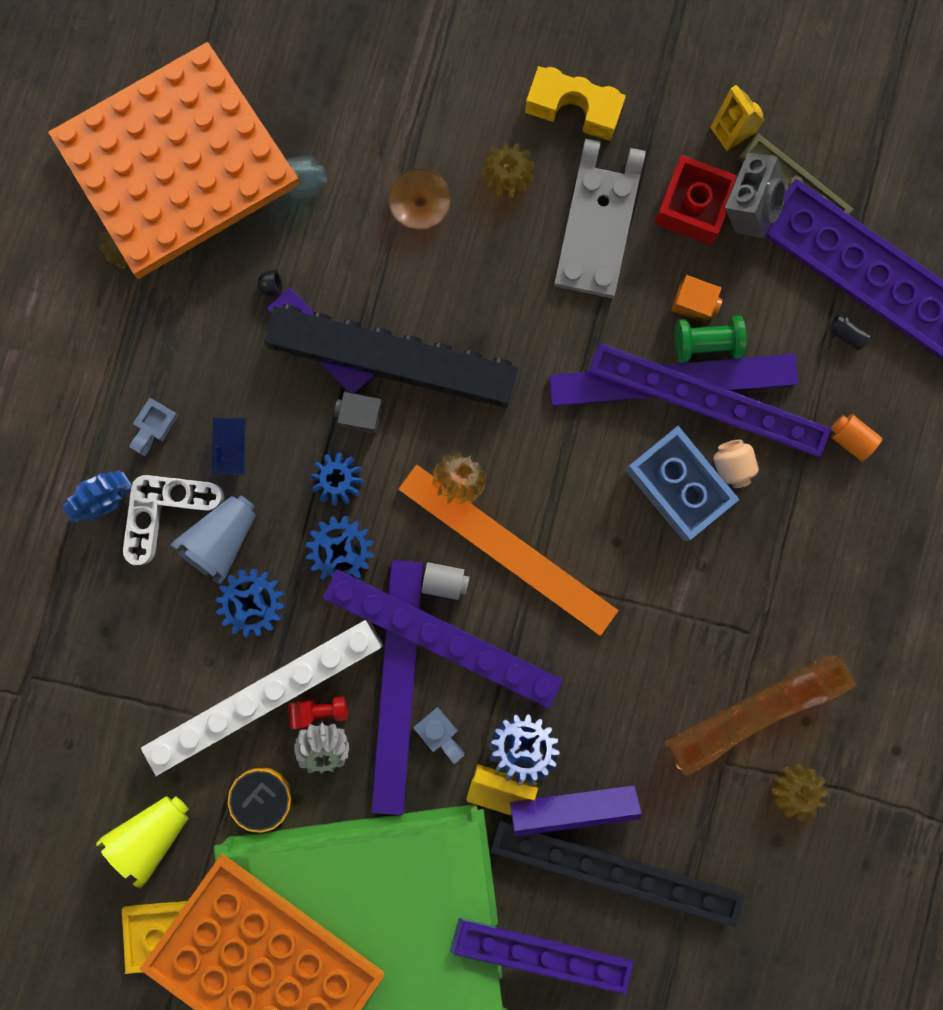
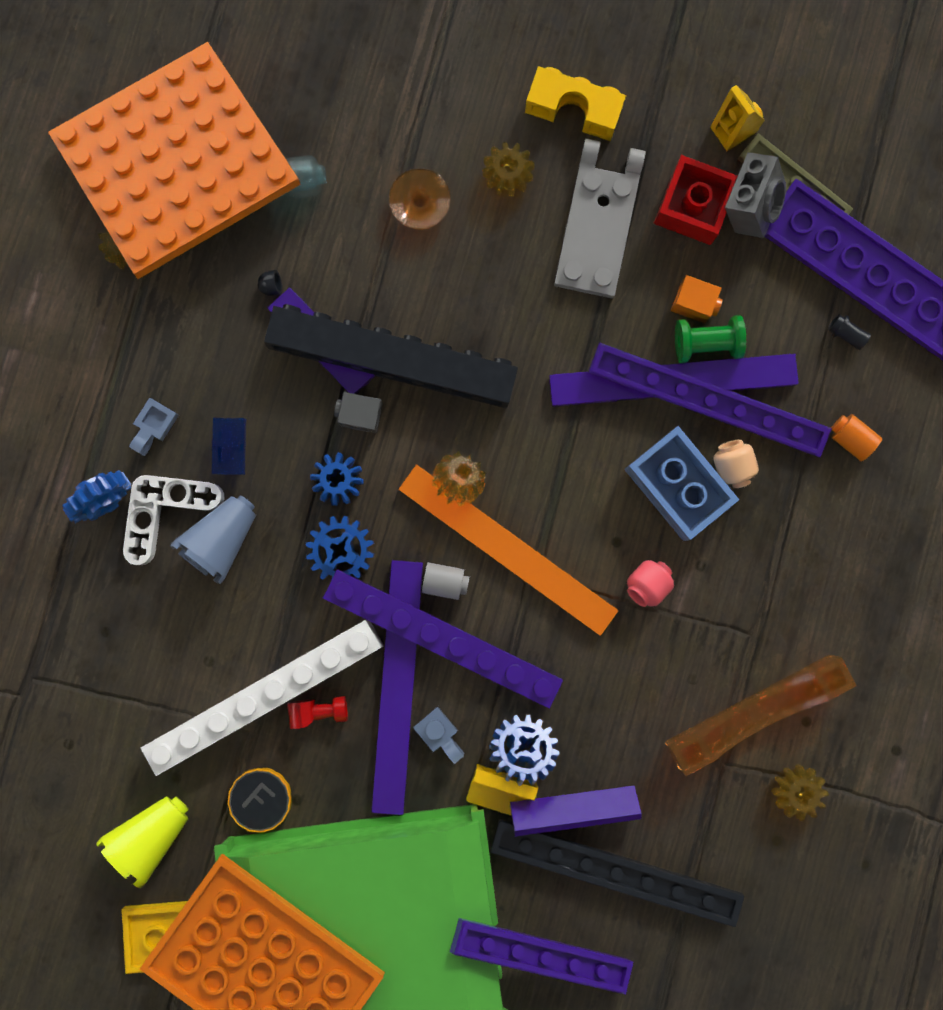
blue gear [215,569,286,637] -> none
light grey gear [294,722,349,774] -> none
none -> coral head [627,560,674,607]

